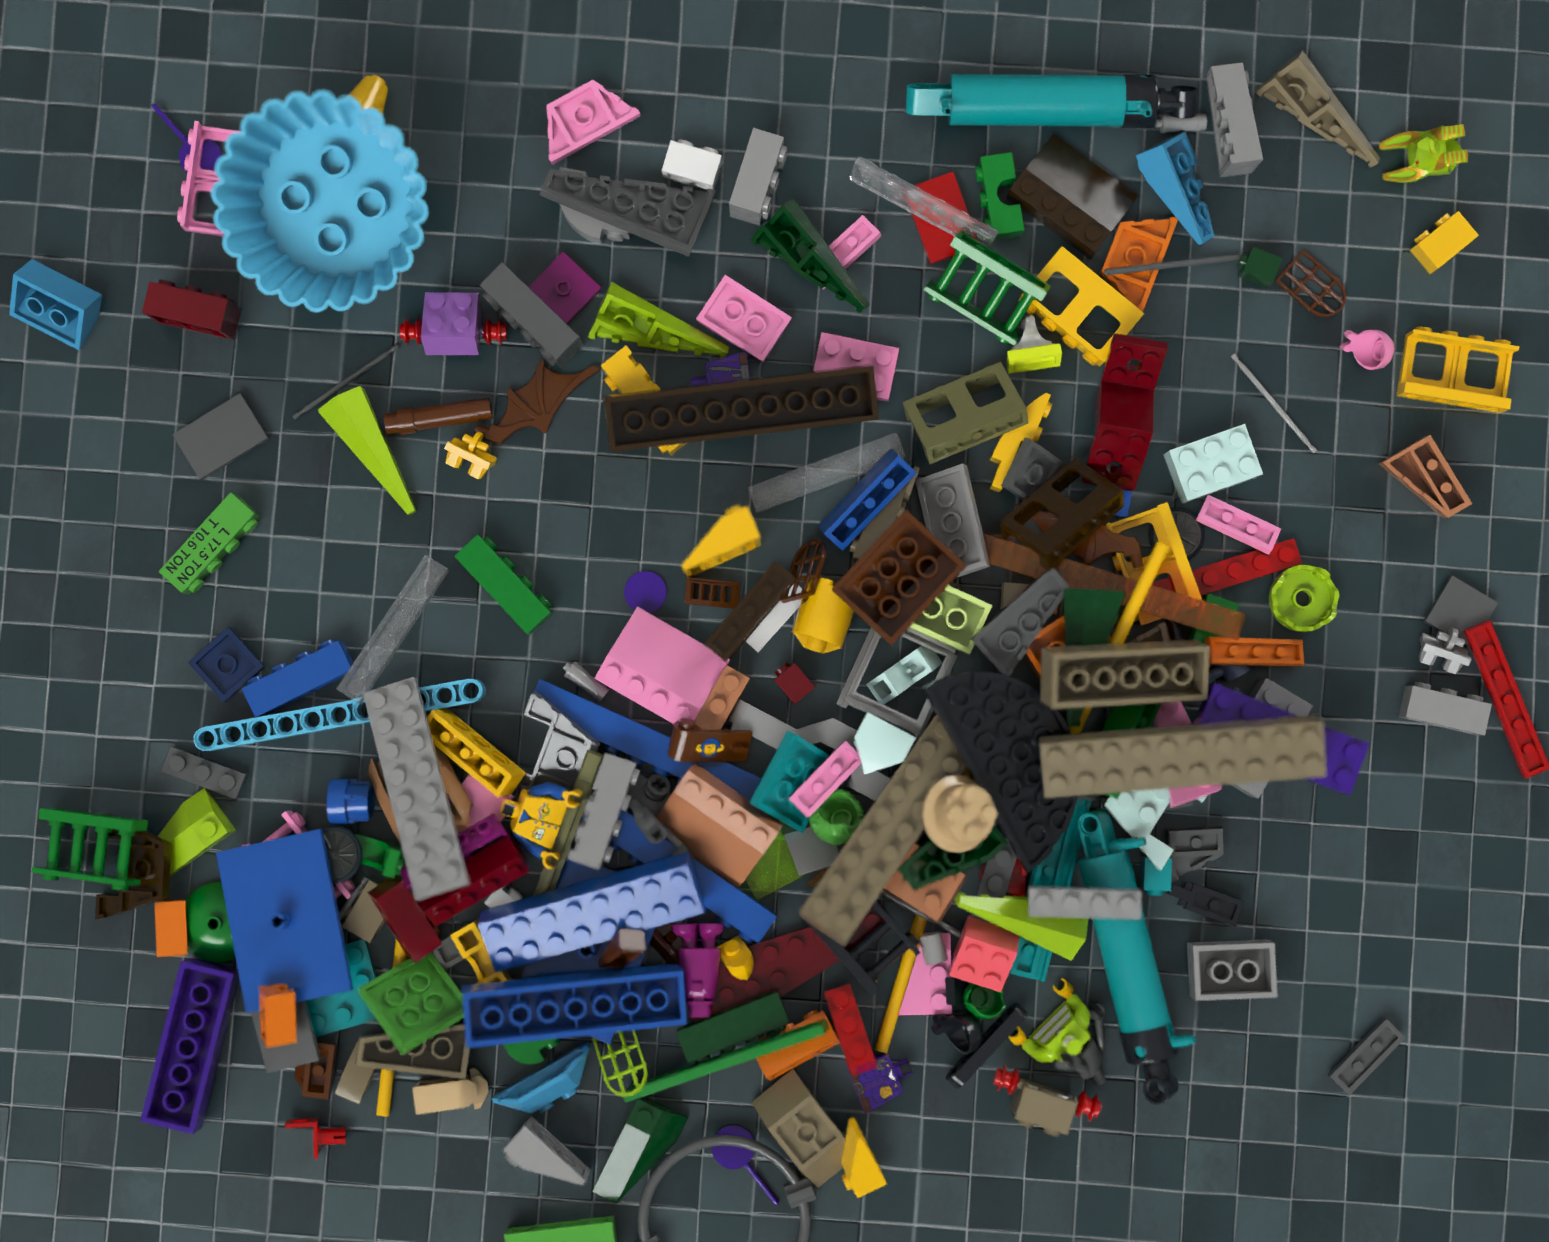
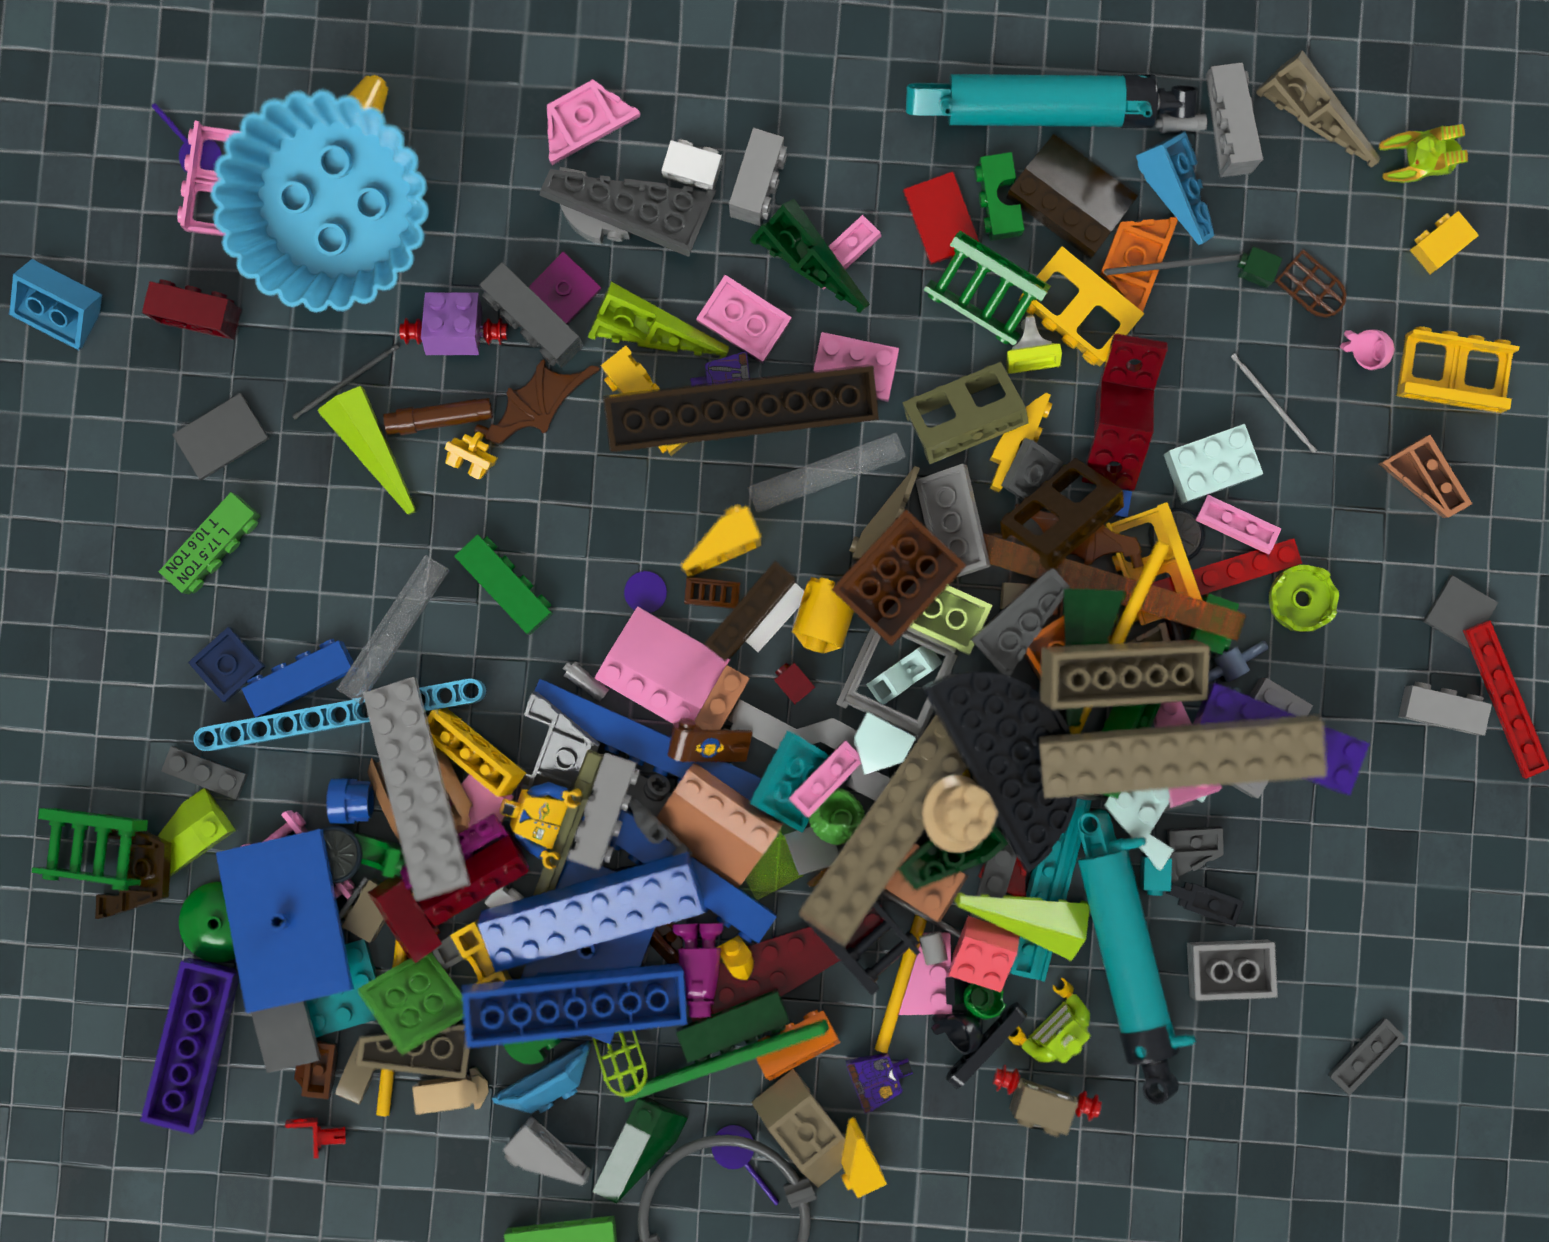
orange hinge [155,899,188,957] -> none
orange hinge [259,984,297,1048] -> none
reddish brown slope [598,928,645,969] -> none
reddish brown window [780,539,827,603] -> none
blue brick [818,448,917,551] -> none
red brick [824,983,878,1076] -> none
clear plate [849,156,999,249] -> none
light grey brick [1028,885,1141,919] -> none
dark grey piece [1055,1003,1106,1085] -> none
orange tile [1204,637,1304,667] -> none
light grey hips [1418,627,1472,674] -> none

